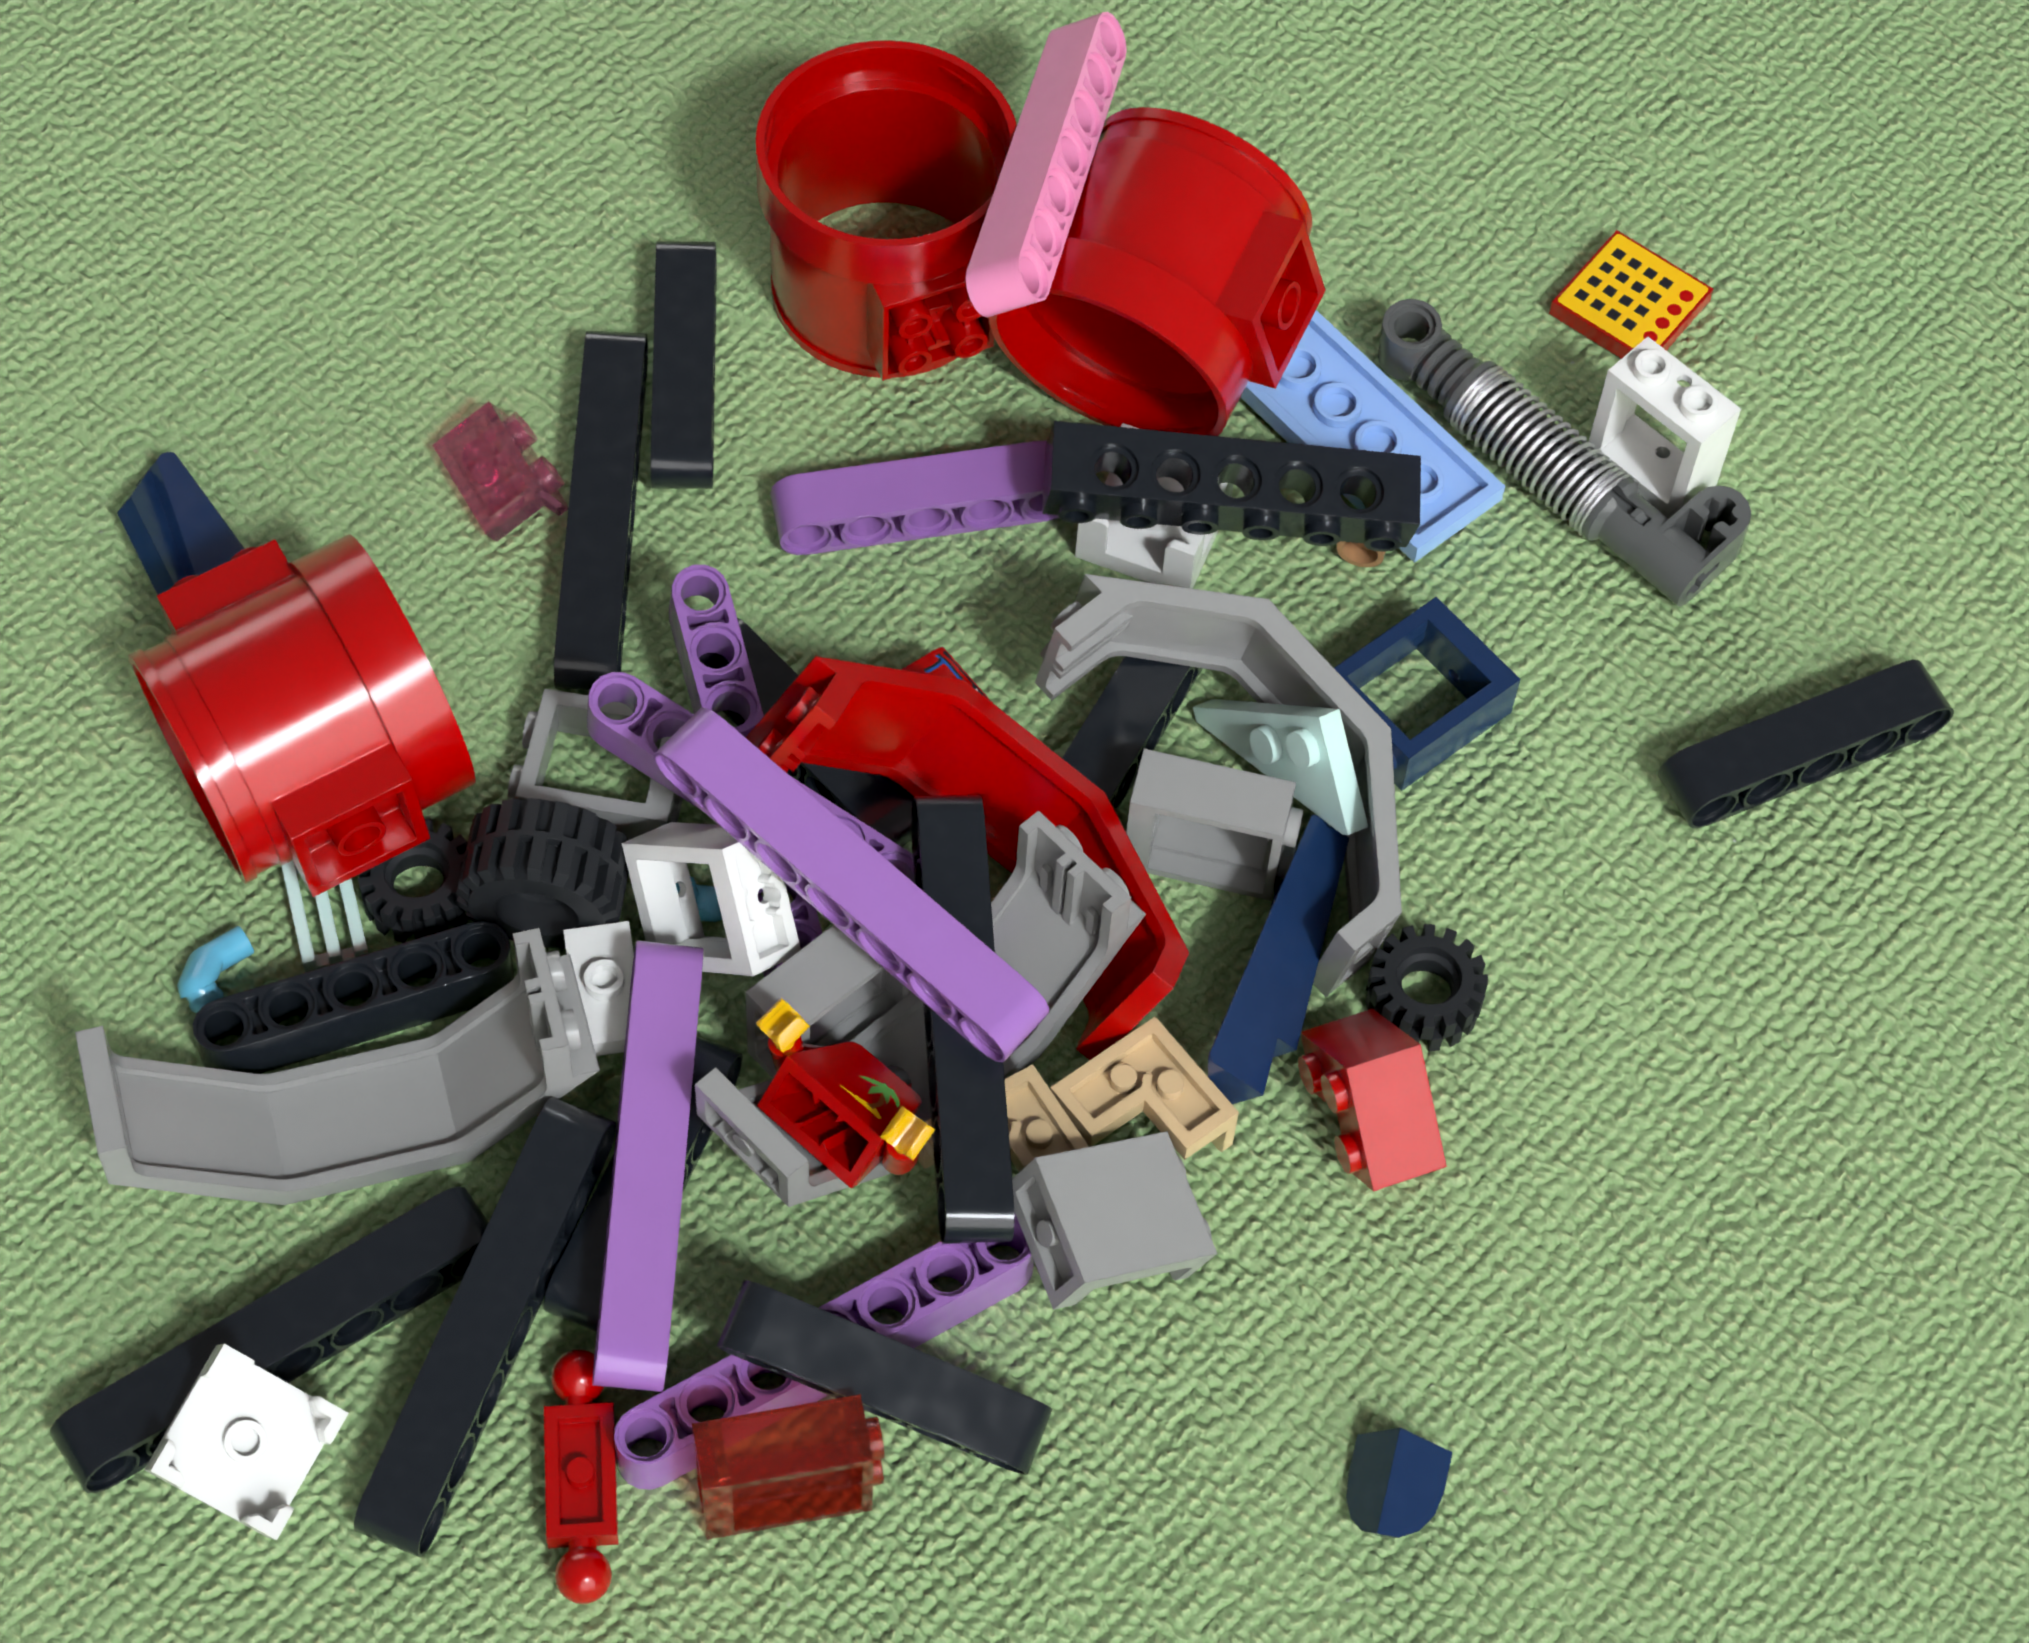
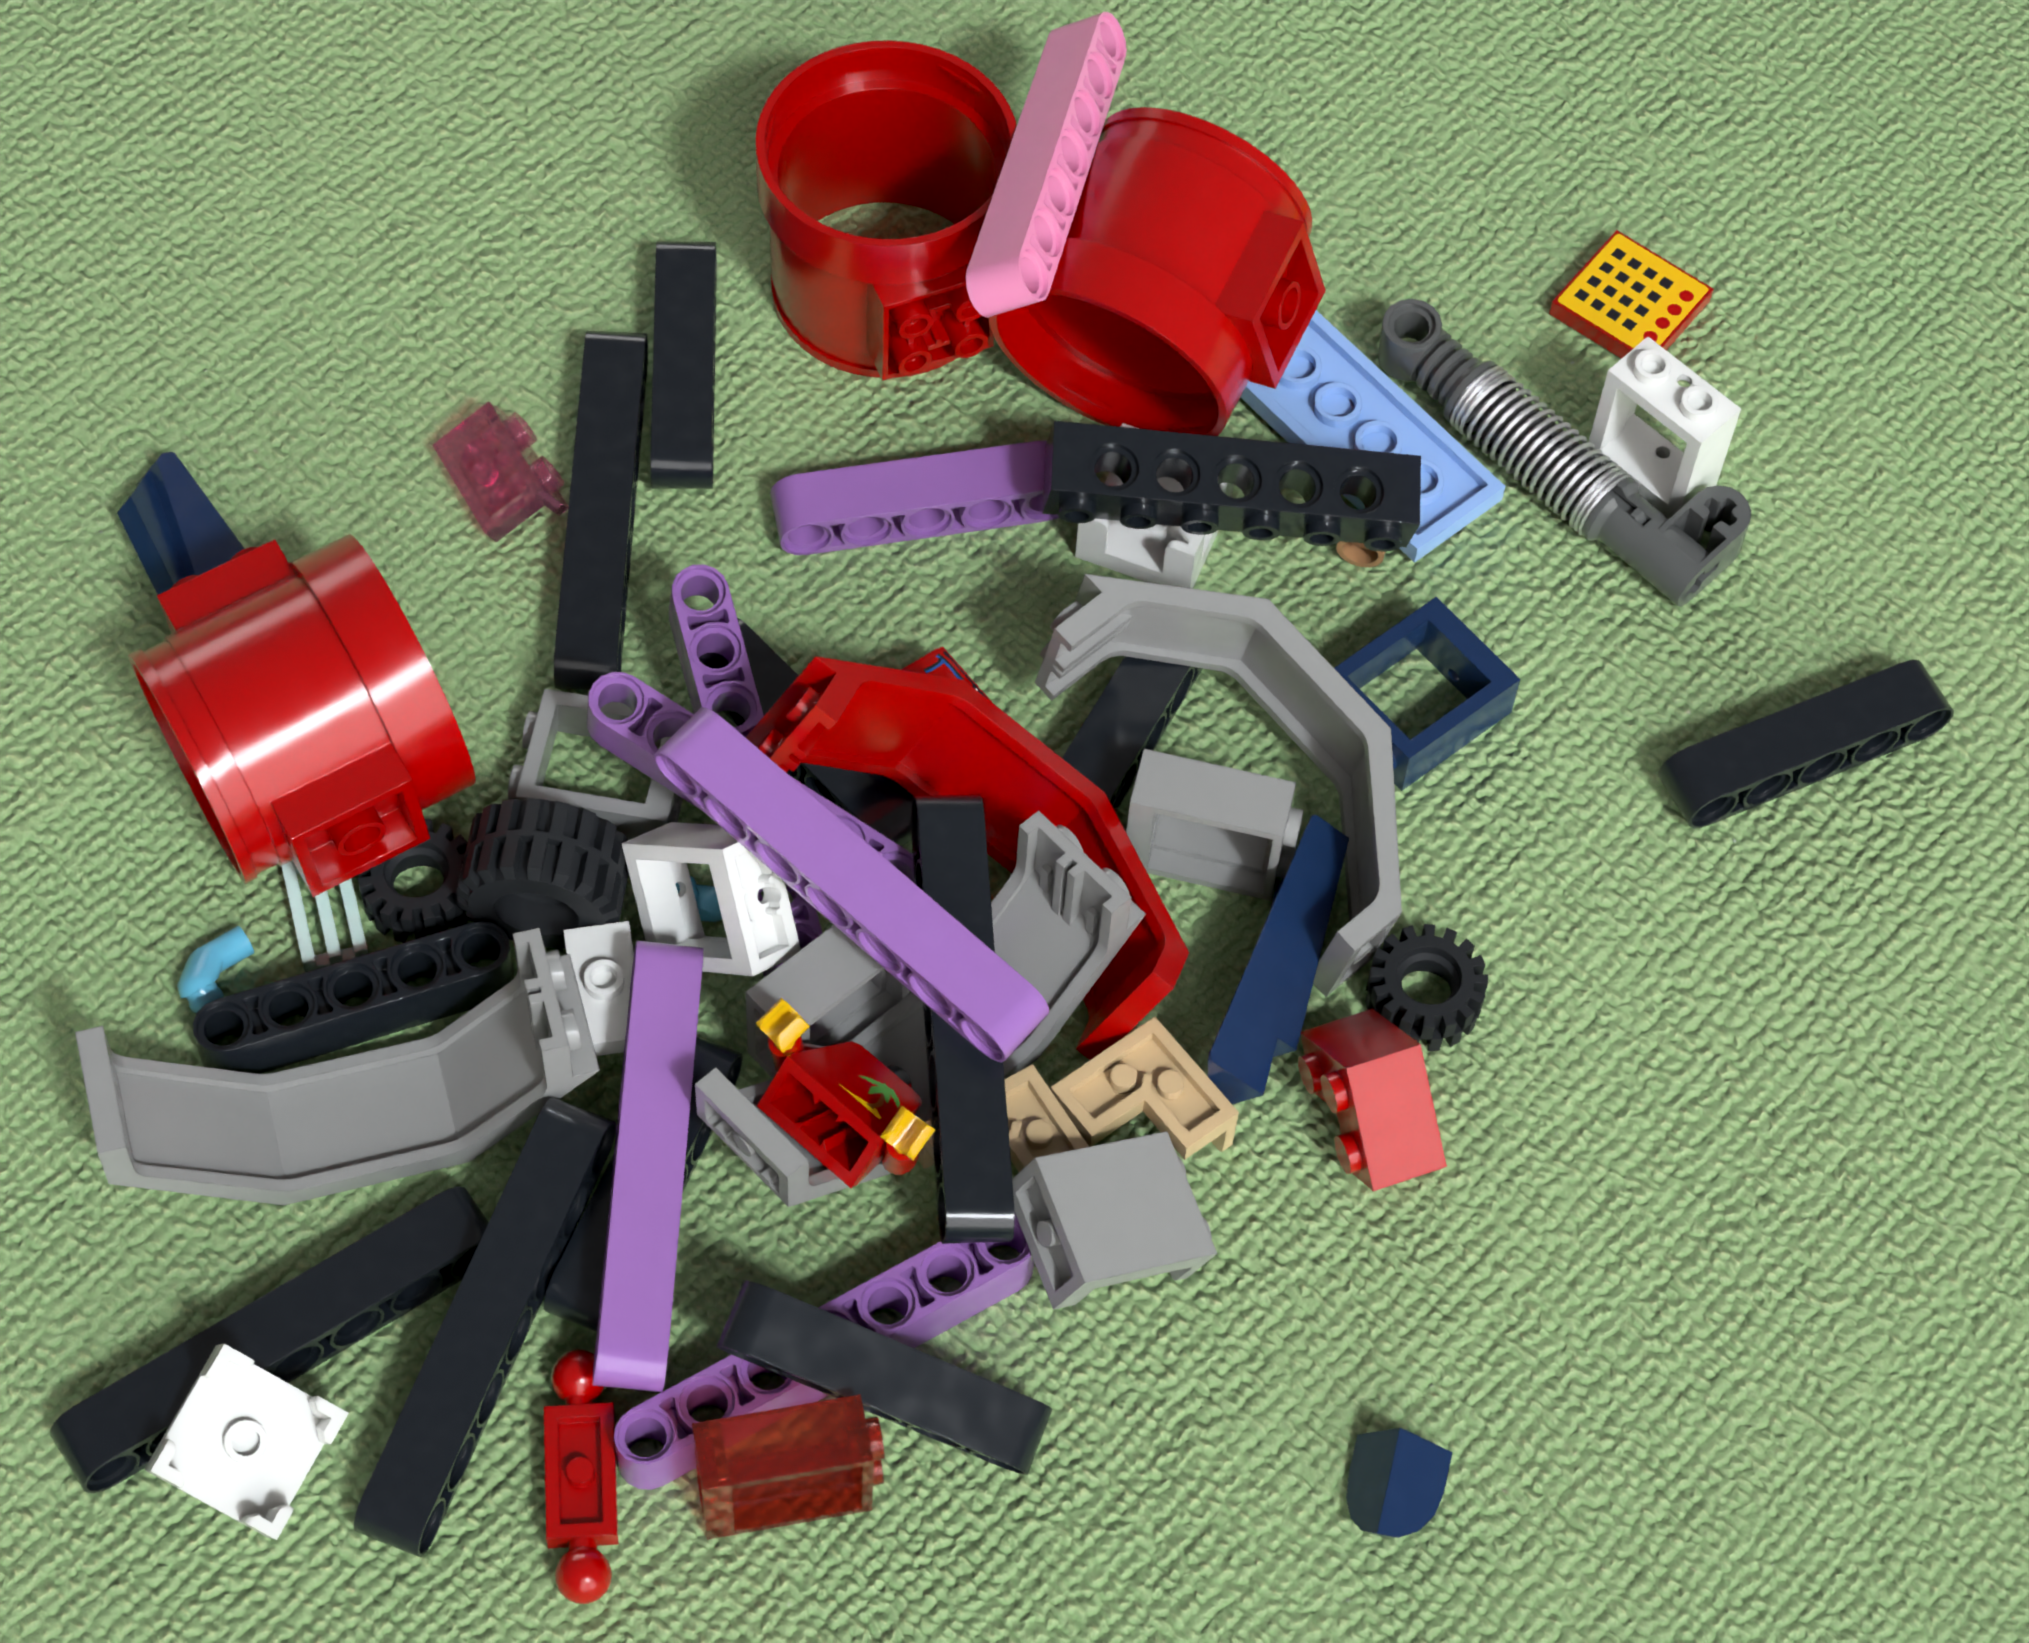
light aqua wing [1193,699,1368,835] -> none

